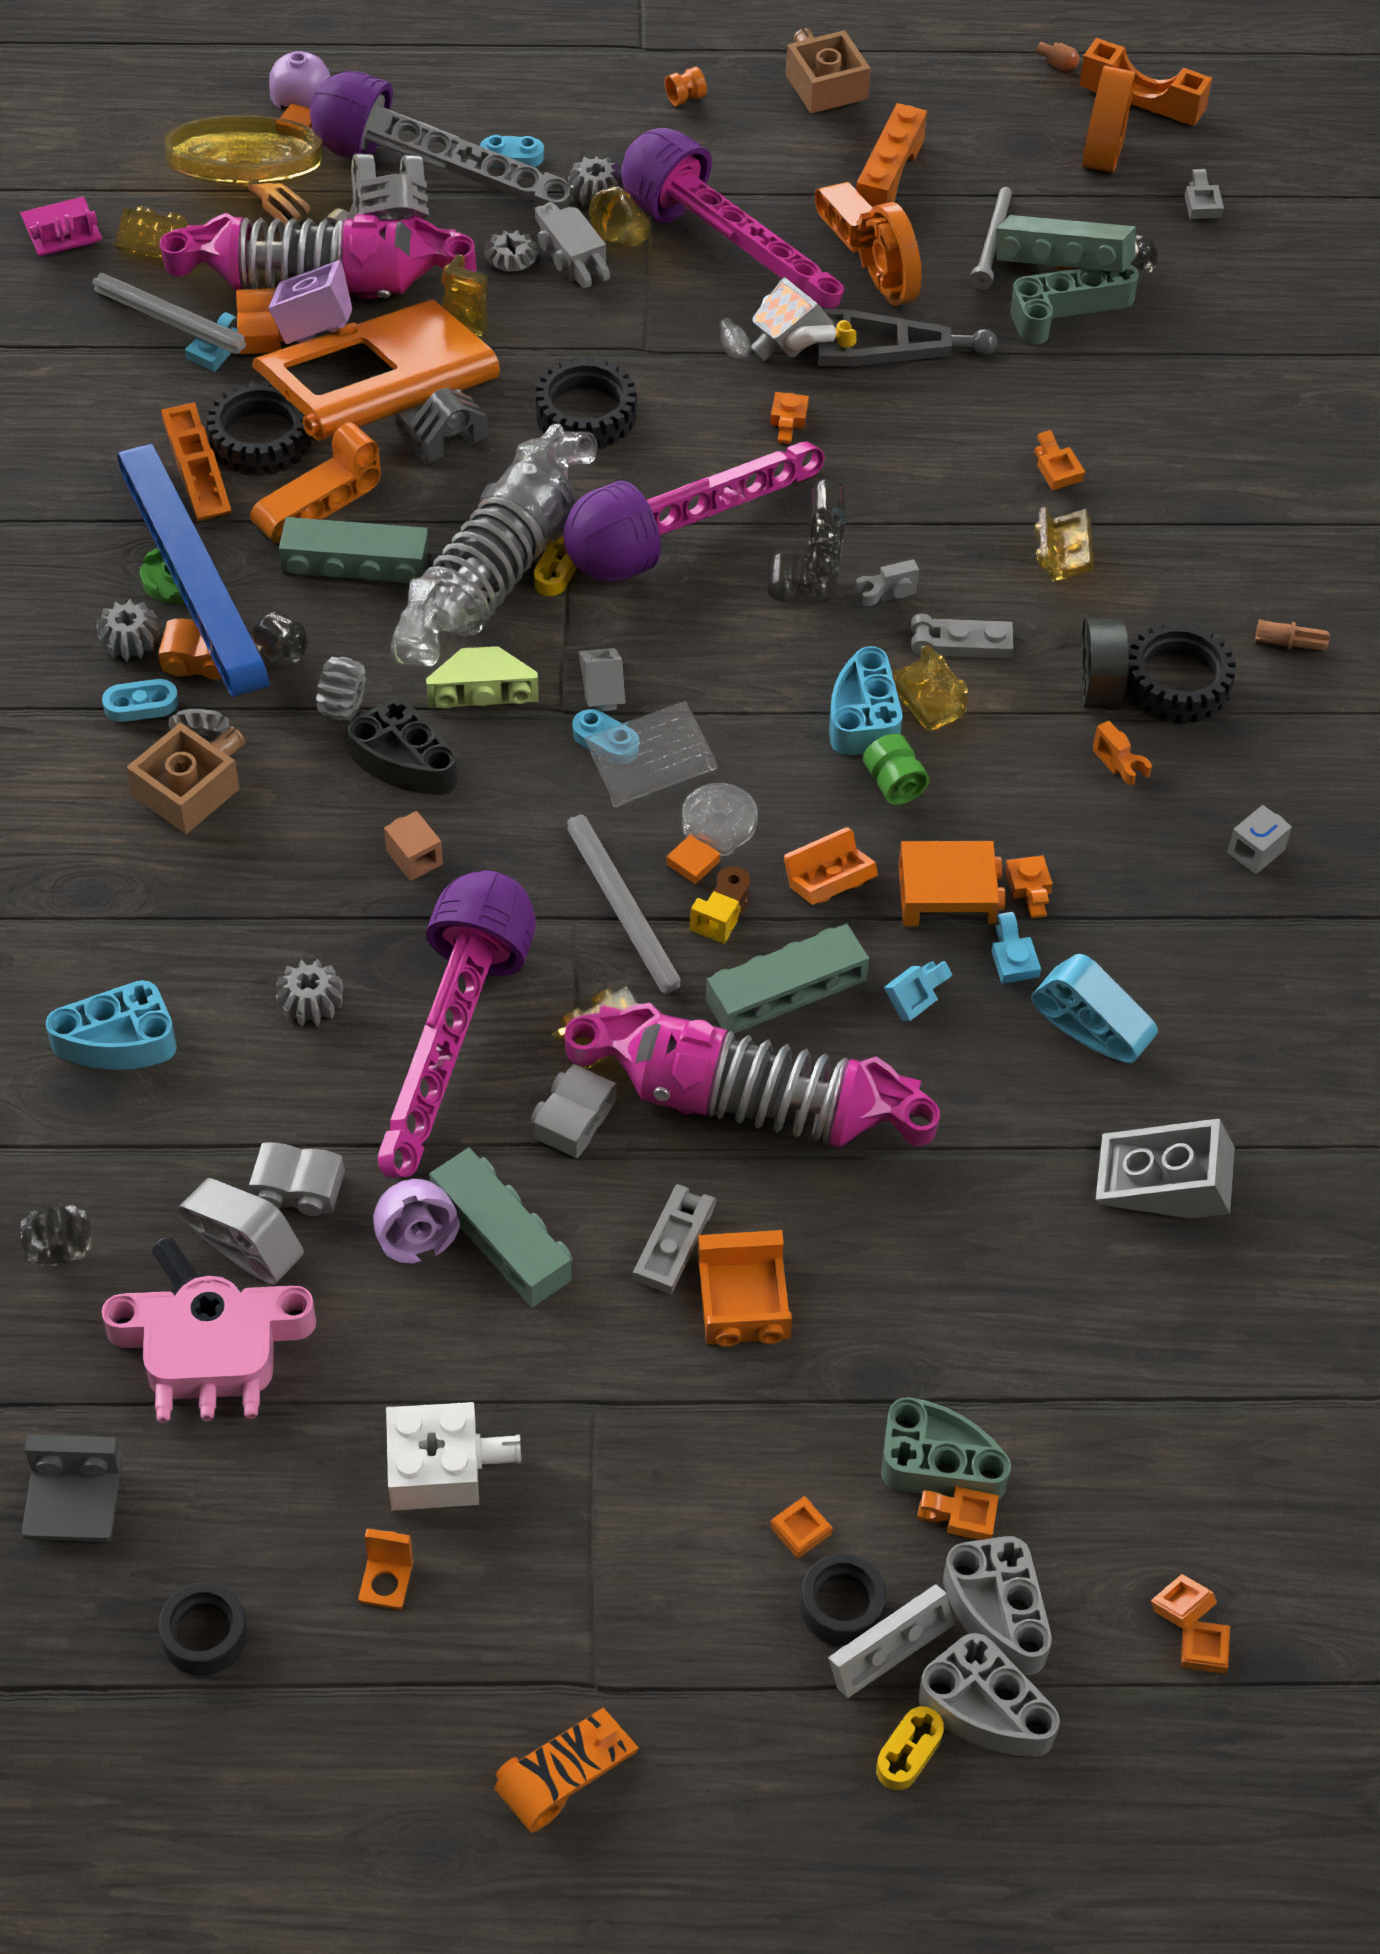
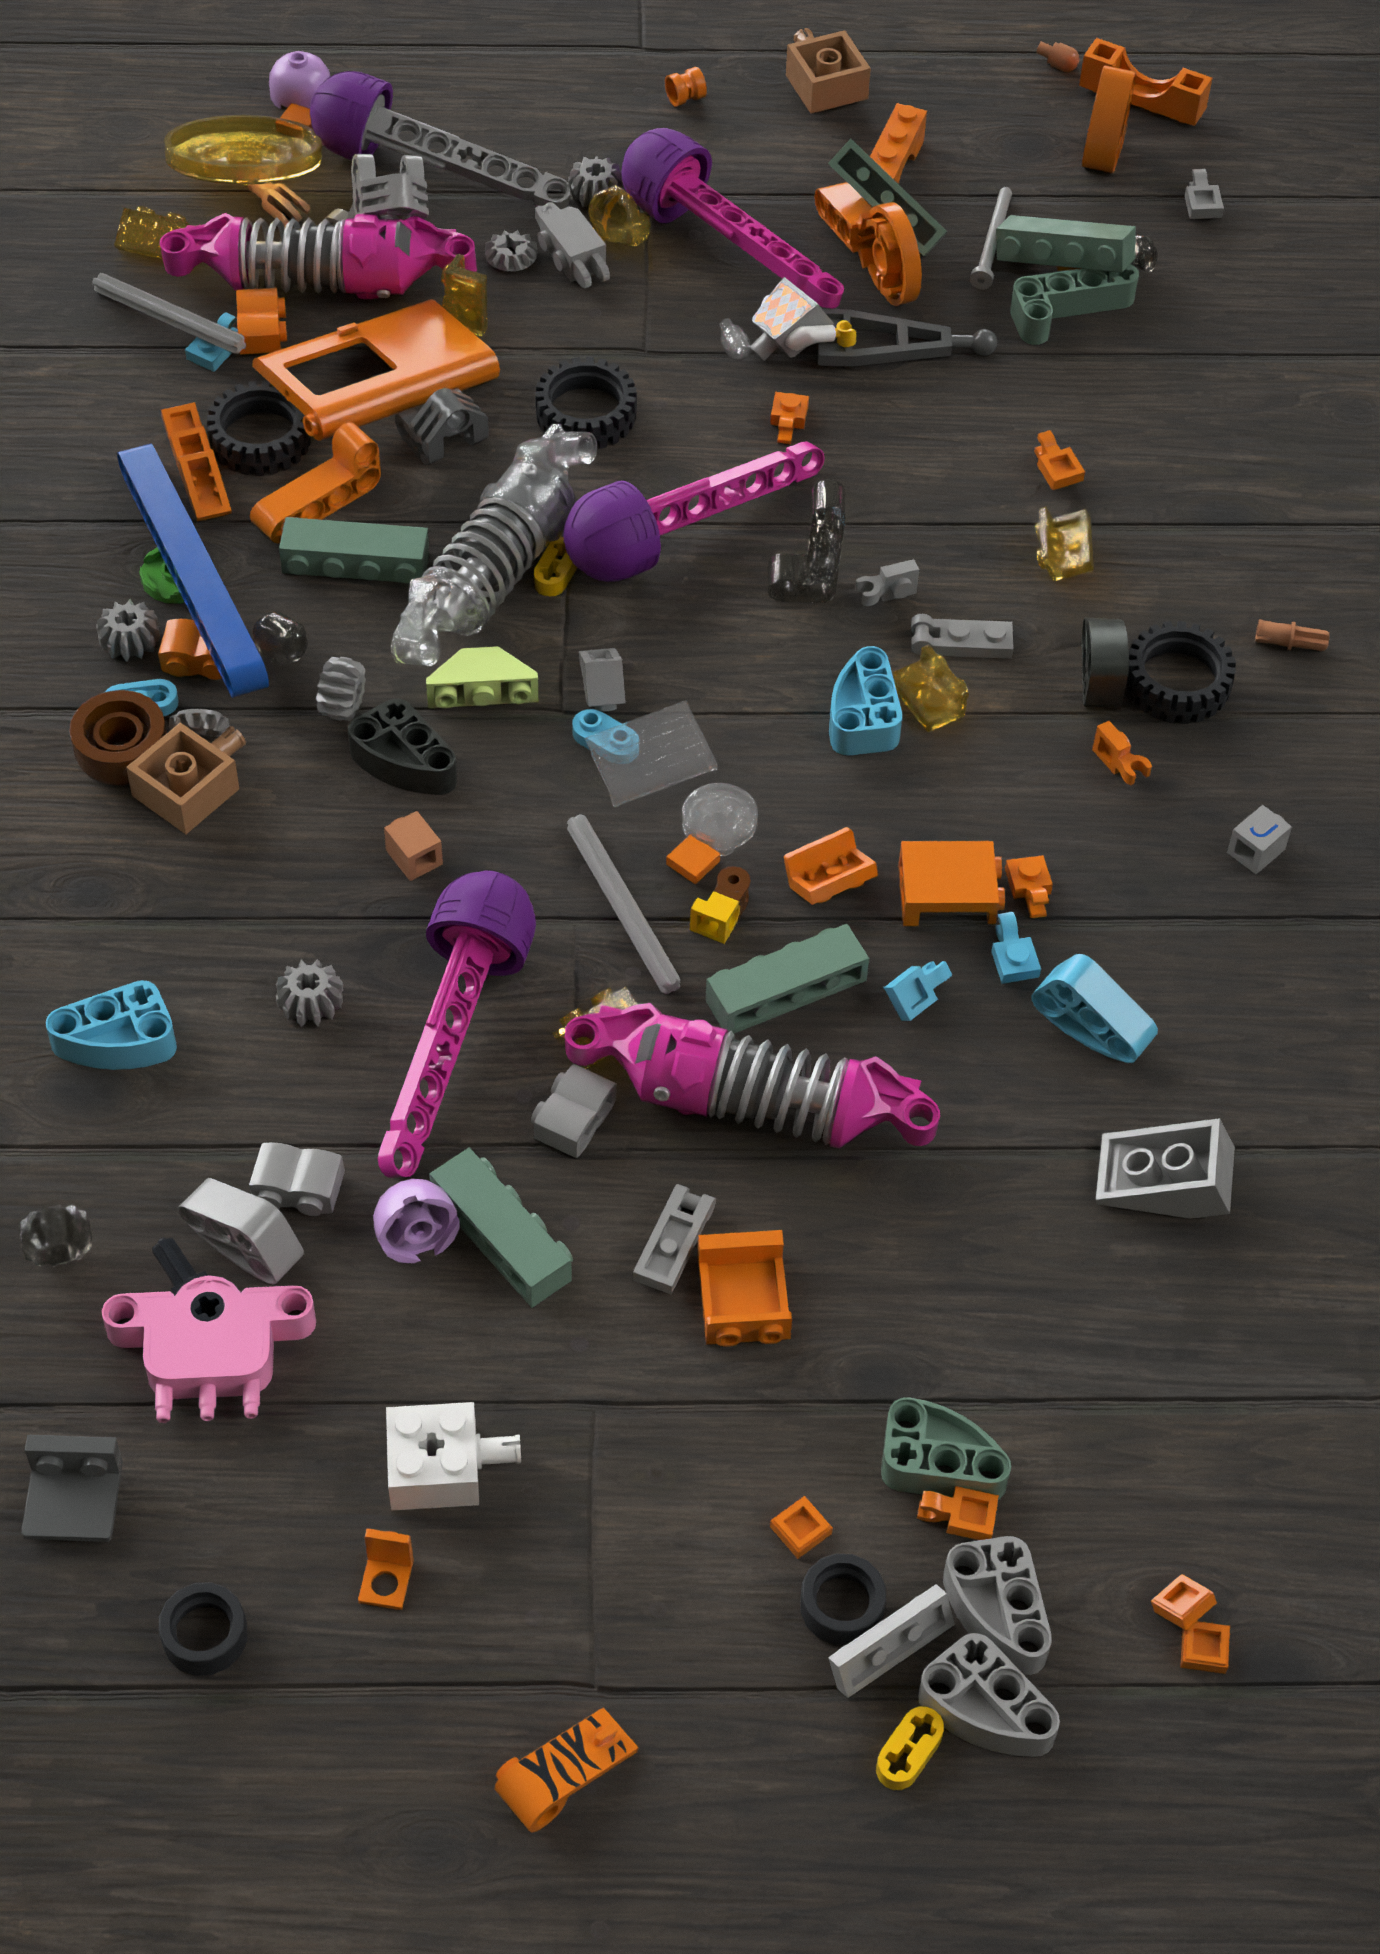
dark pink hinge [20,196,103,257] -> none
lavender slope [268,260,352,344] -> none
medium azure plate [480,135,544,167] -> none
bright green wheel [863,733,930,805] -> none
none -> reddish brown piece [69,690,168,786]
none -> sand green brick [828,138,948,256]

